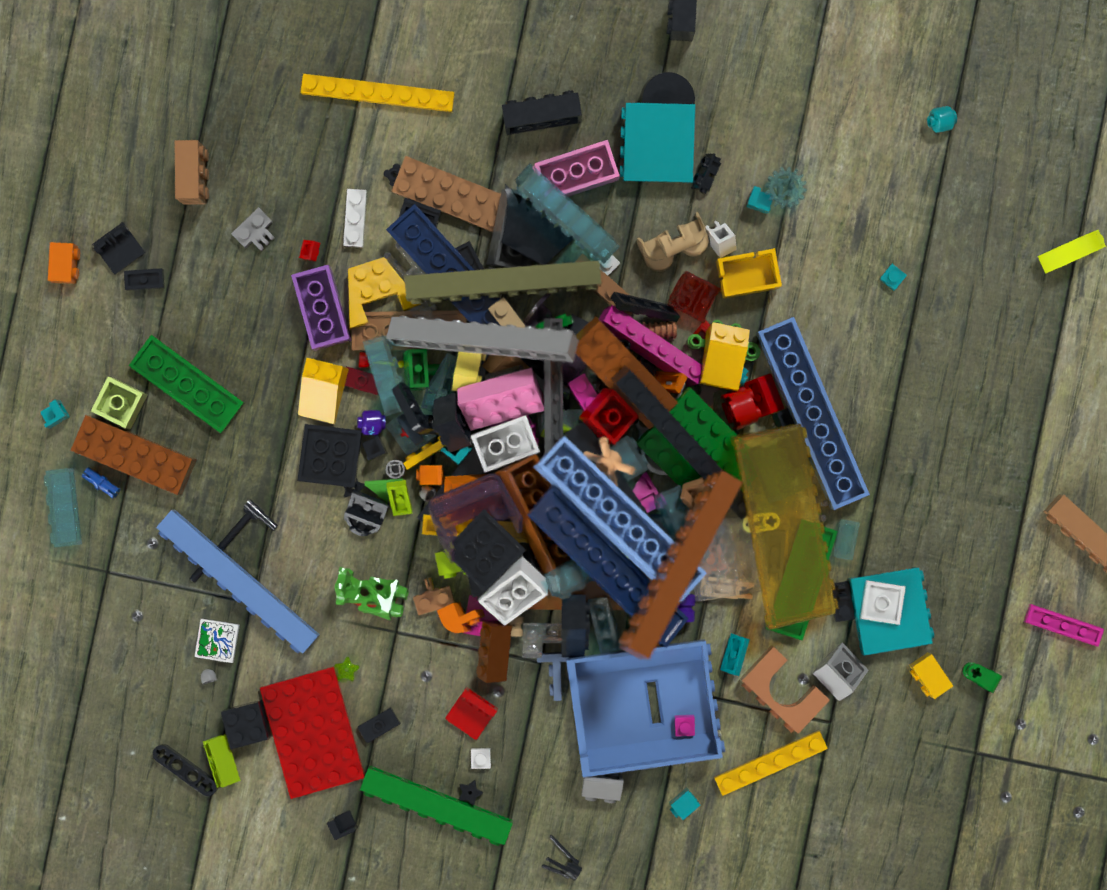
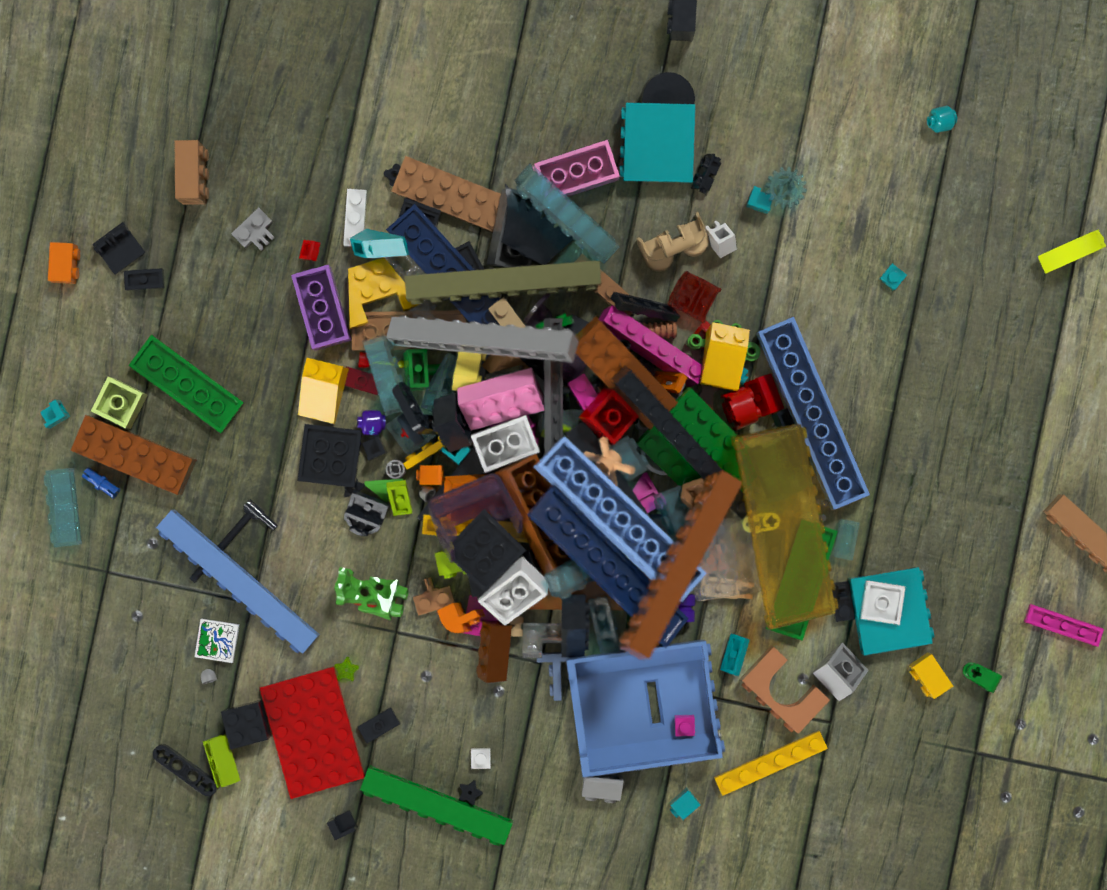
yellow plate [301,74,455,112] -> none
red bracket [445,687,498,740] -> none
black brick [502,90,582,135] -> none
black plant [542,835,582,881] -> none
white plate [596,250,620,276] -> none
yellow piece [716,248,782,299] -> none
none -> slope [350,229,409,258]

